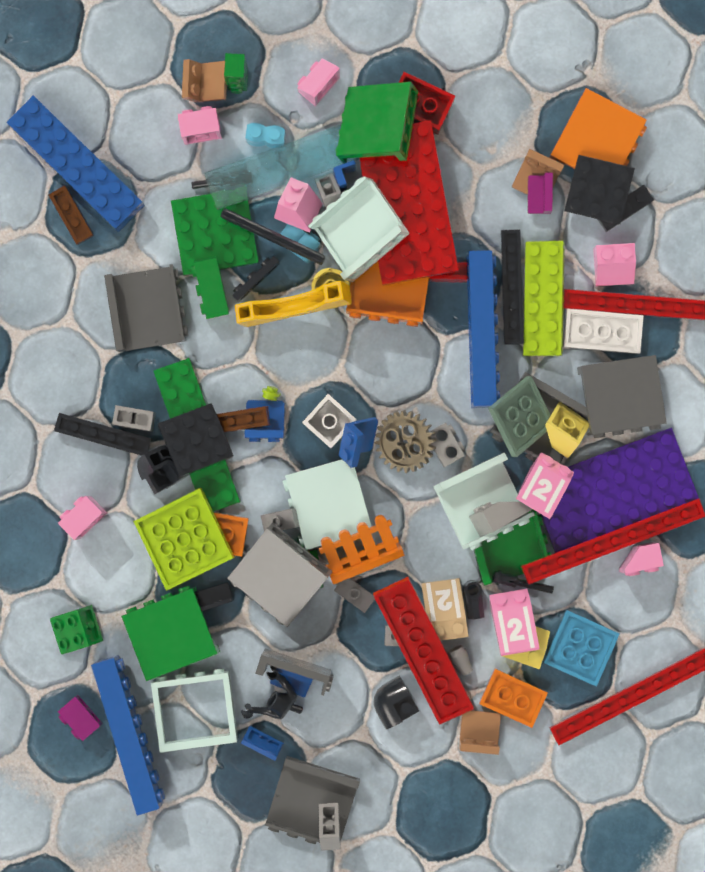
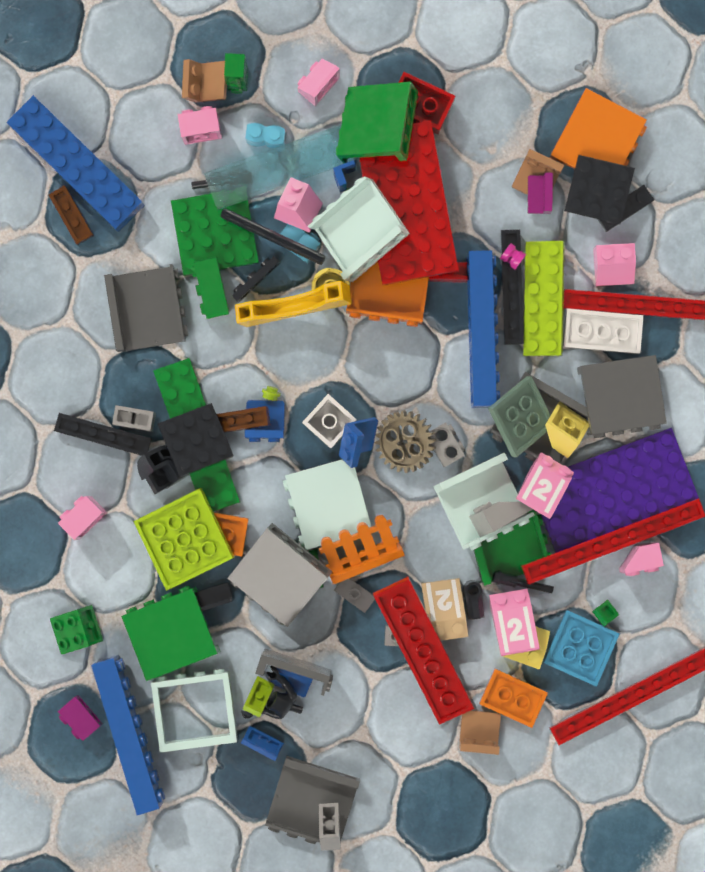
flat silver plate [261,508,299,531] -> none
light grey slope [314,173,341,210] -> none
black brick [373,675,419,729] -> none
light grey cone [448,645,473,675] -> none
none -> lime plate [242,676,275,718]
none -> dark pink wheel [499,243,526,270]
none -> green plate [592,599,620,627]

